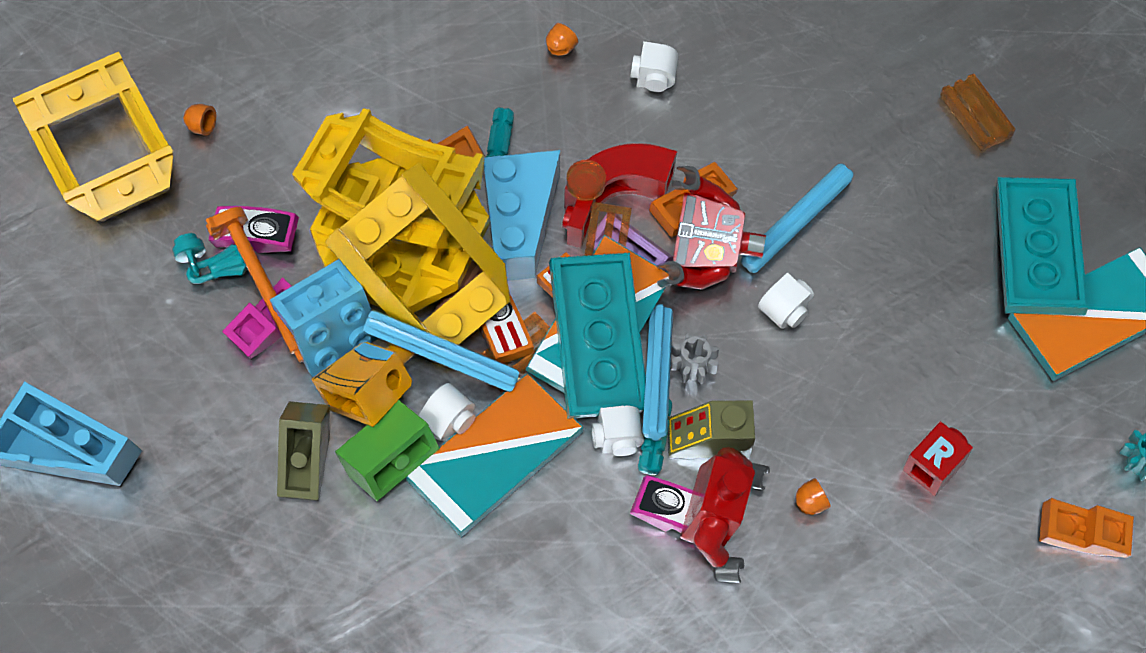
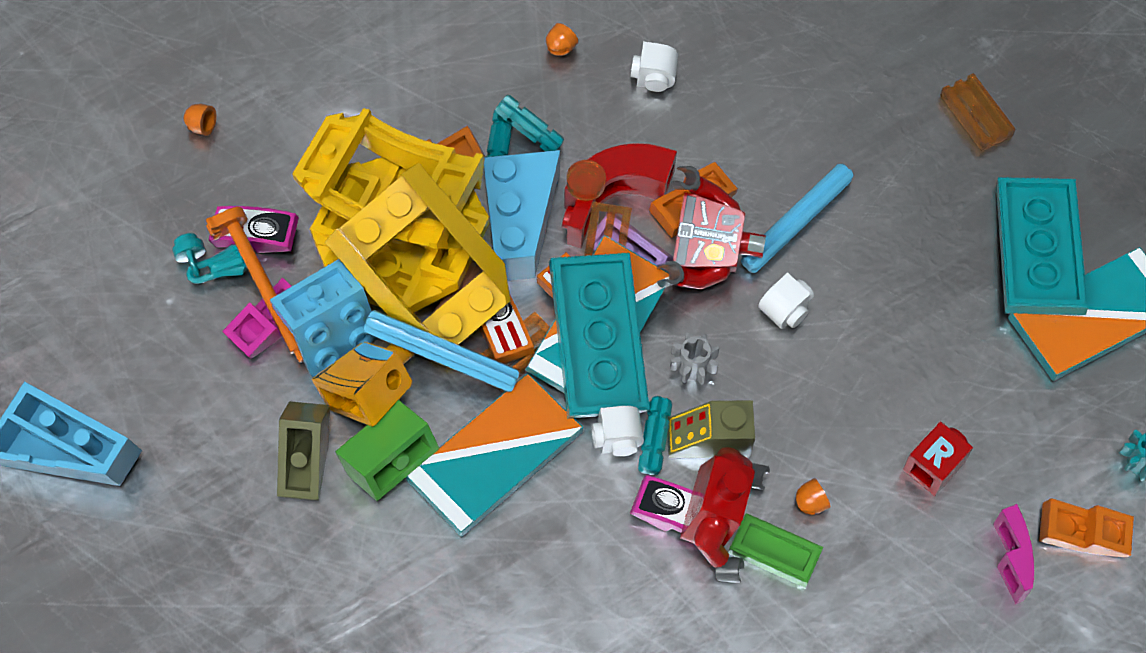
yellow wedge [12,51,173,222] -> none
white plate [419,383,475,442] -> none
medium azure axle [643,304,673,441] -> none
none -> teal axle [495,95,564,152]
none -> bright green tile [728,513,823,588]
none -> dark pink slope [993,504,1034,604]

